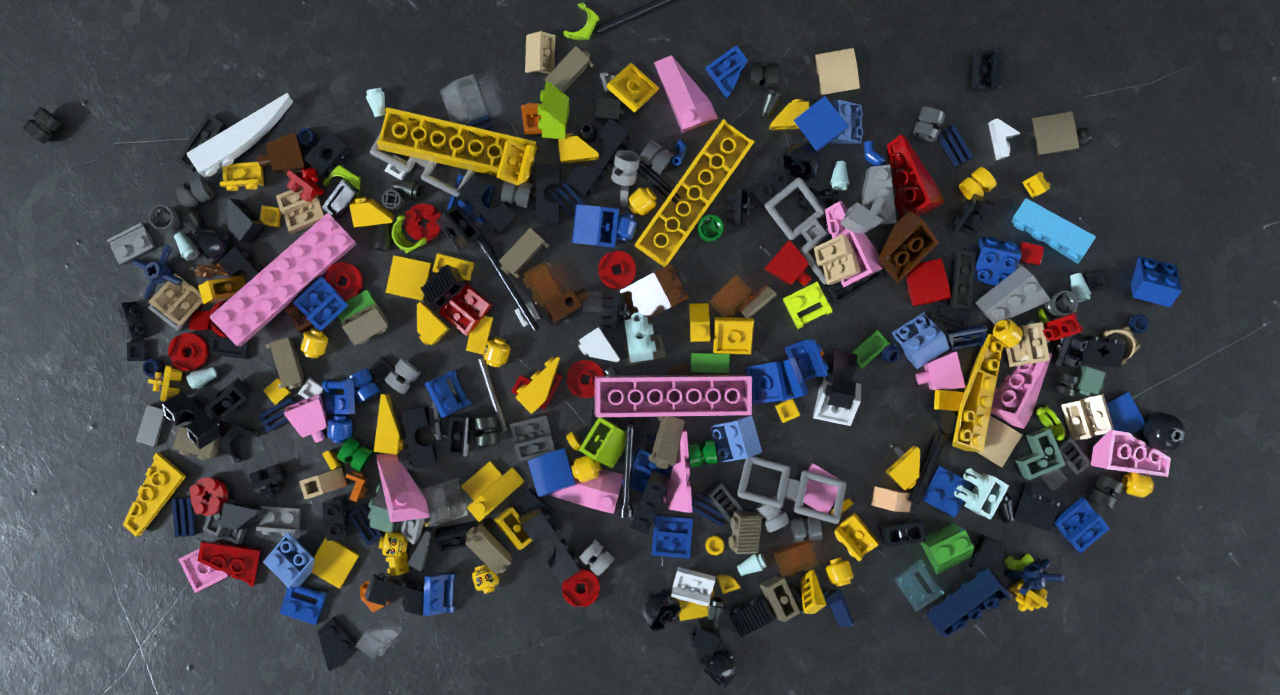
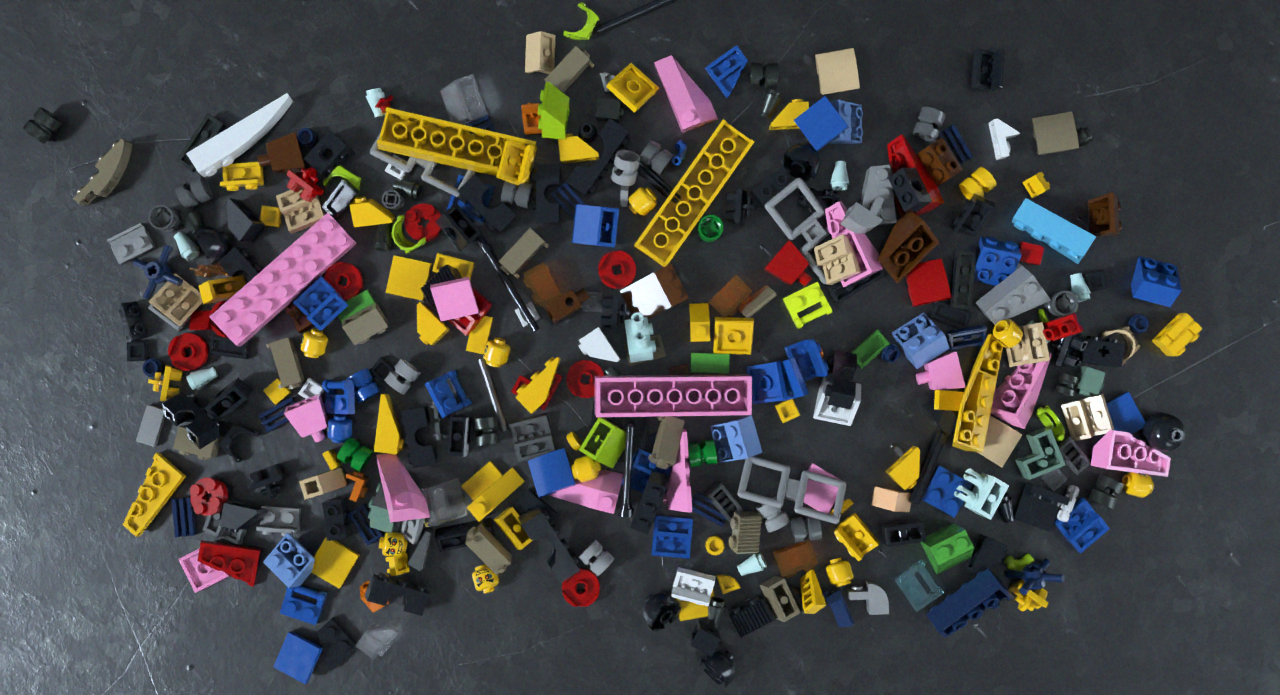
blue plate [423,572,456,616] -> none
blue head [616,212,638,242] -> none
blue arm [864,141,886,166] -> none
none -> dark tan slope [73,138,133,206]
none -> blue tile [273,631,323,684]
none -> red hand [375,95,393,113]
none -> bright pink tile [430,277,479,321]
none -> light grey brick [846,580,889,615]
none -> black brick [888,168,932,212]
none -> reddish brown brick [917,137,963,186]
none -> white axle [1057,485,1080,522]
none -> reddish brown slope [1088,193,1122,238]
none -> yellow brick [1152,313,1202,356]

